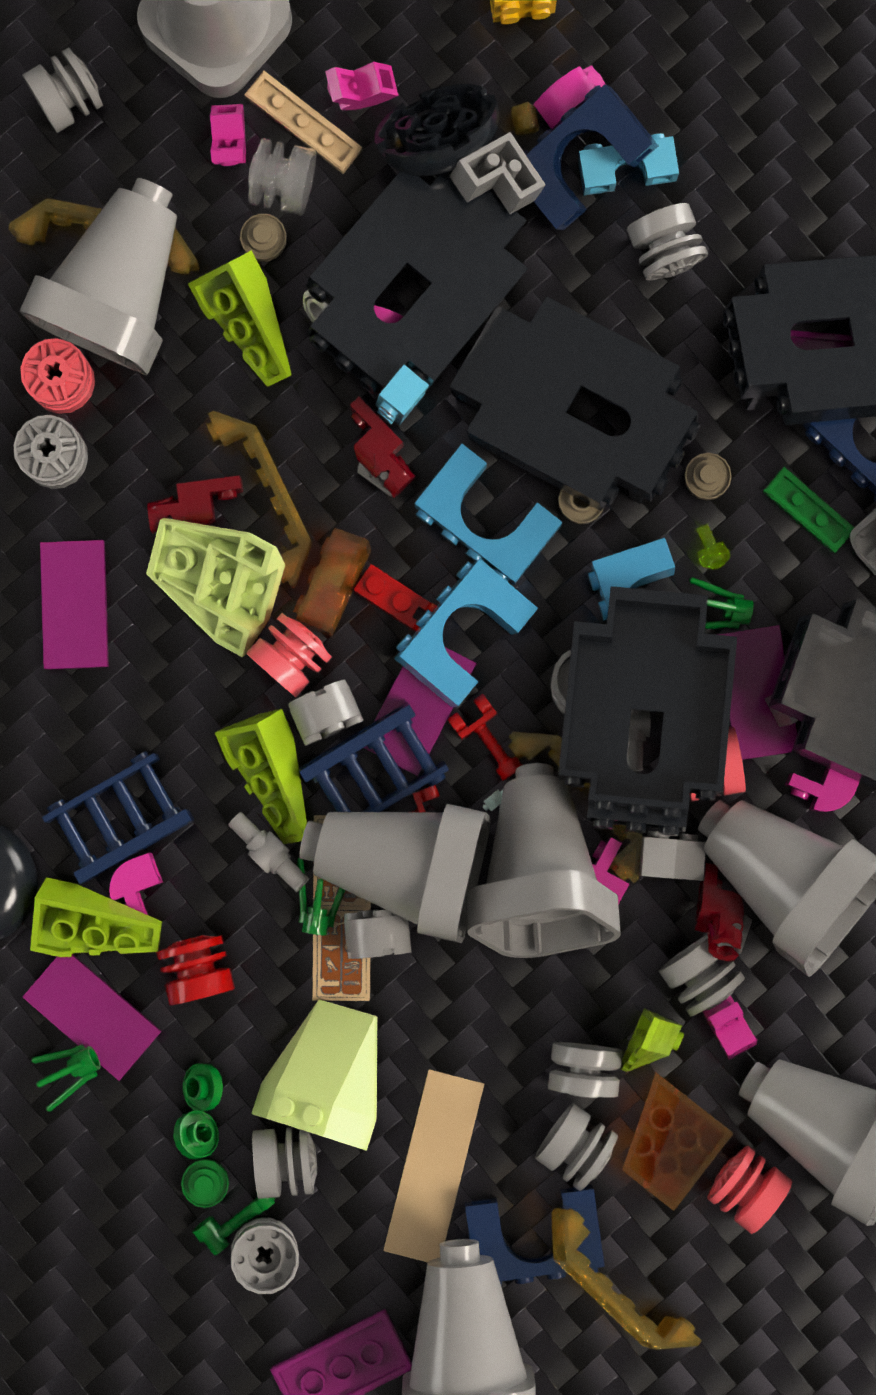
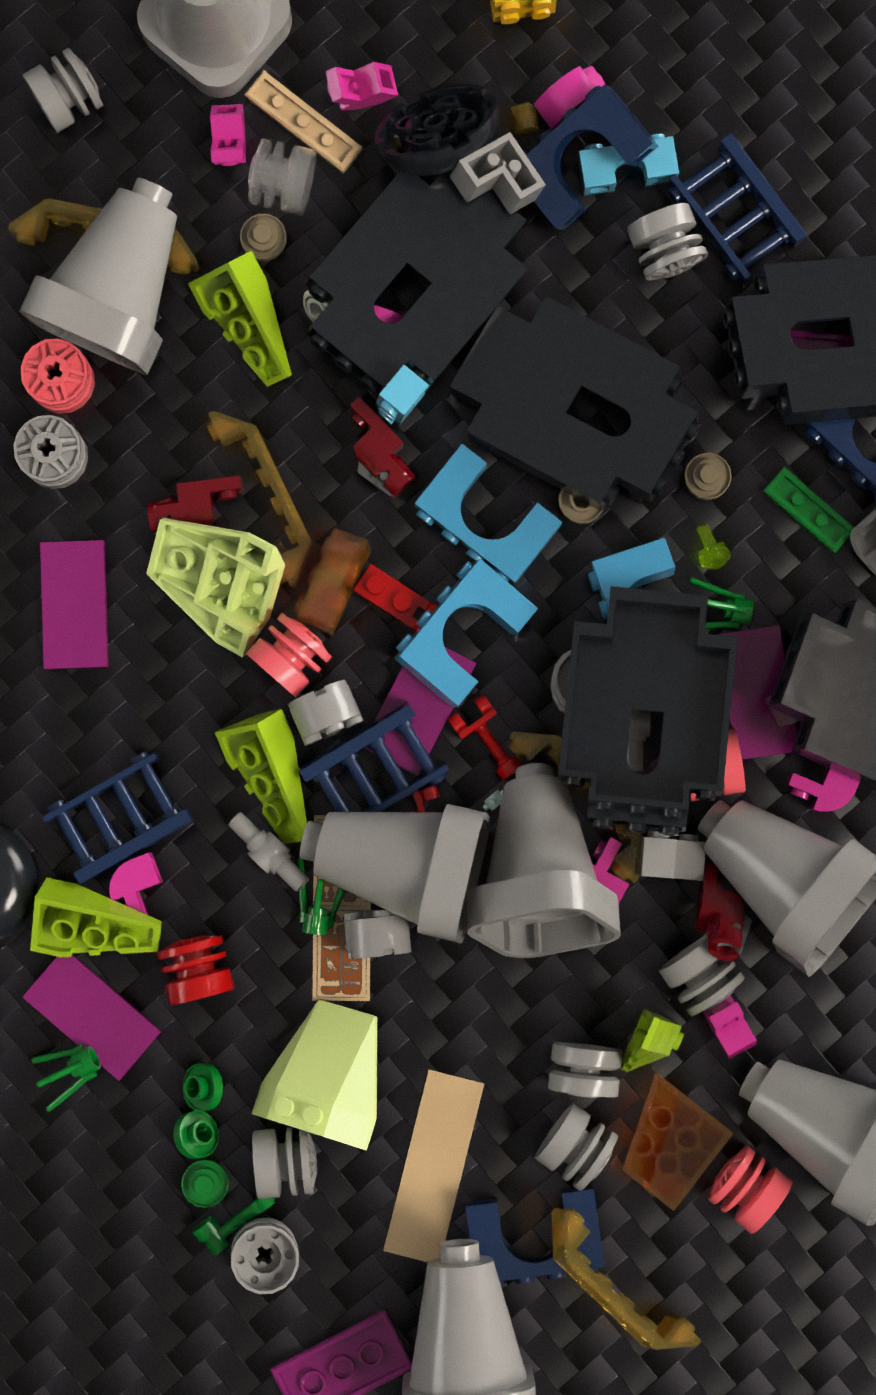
none -> dark blue fence [667,133,807,285]

